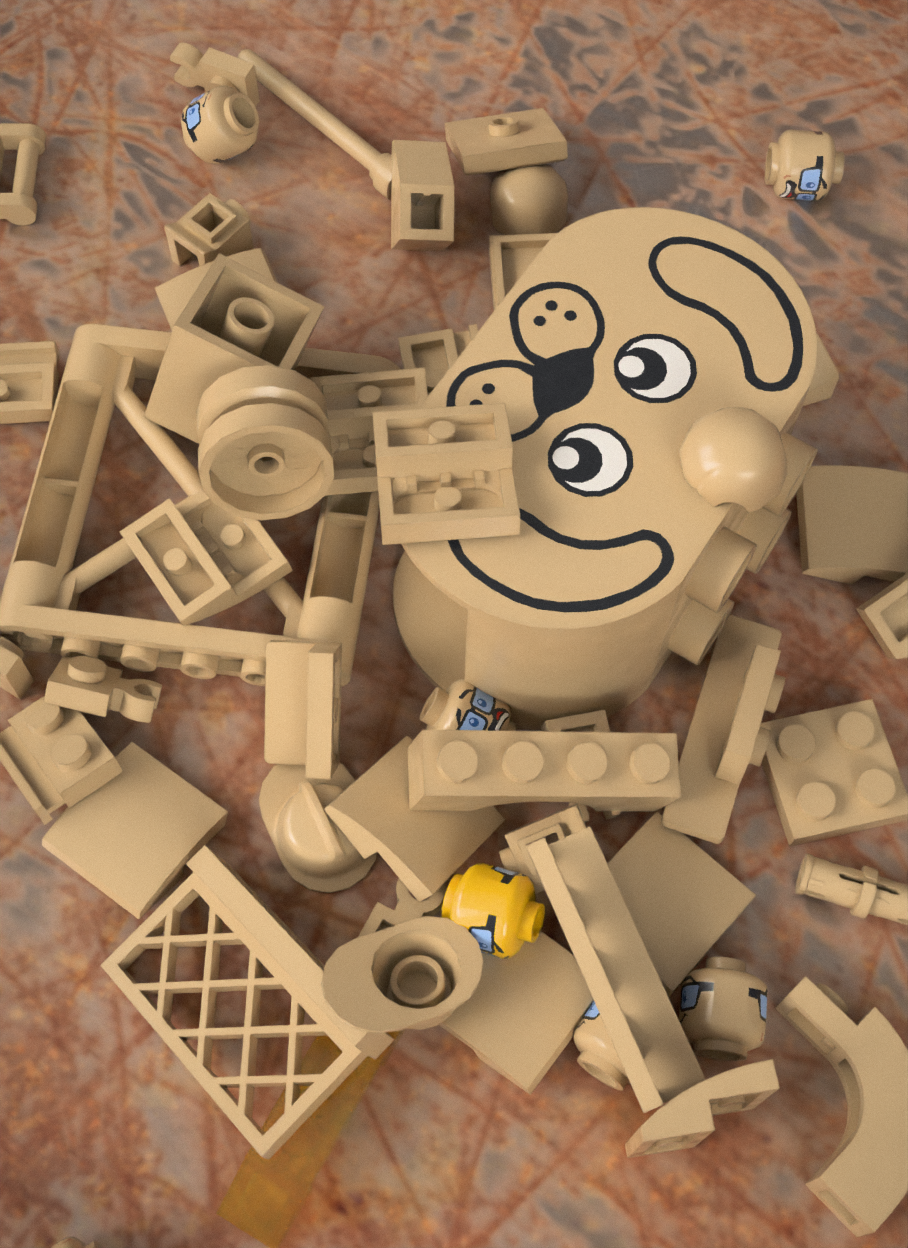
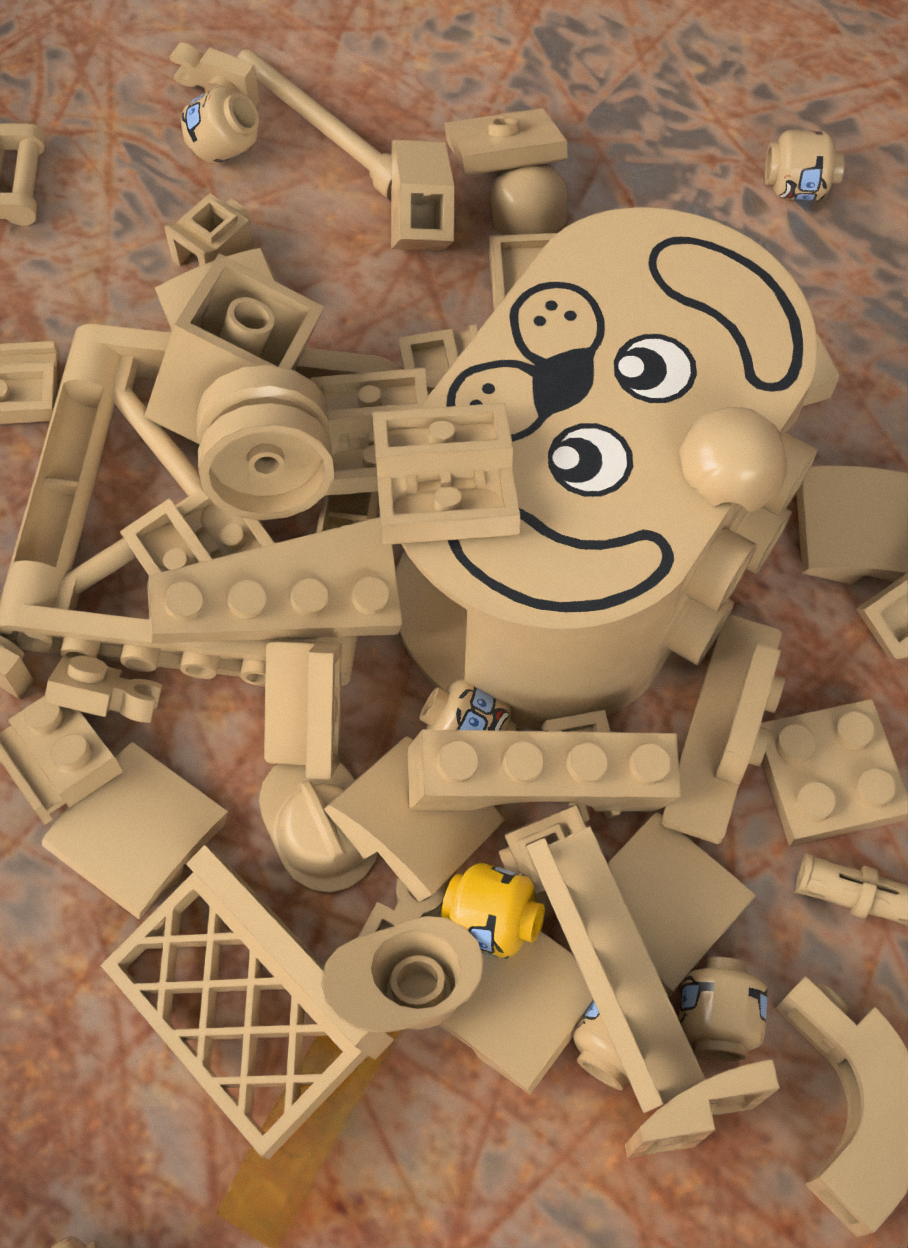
none -> tan wing [147,517,403,644]

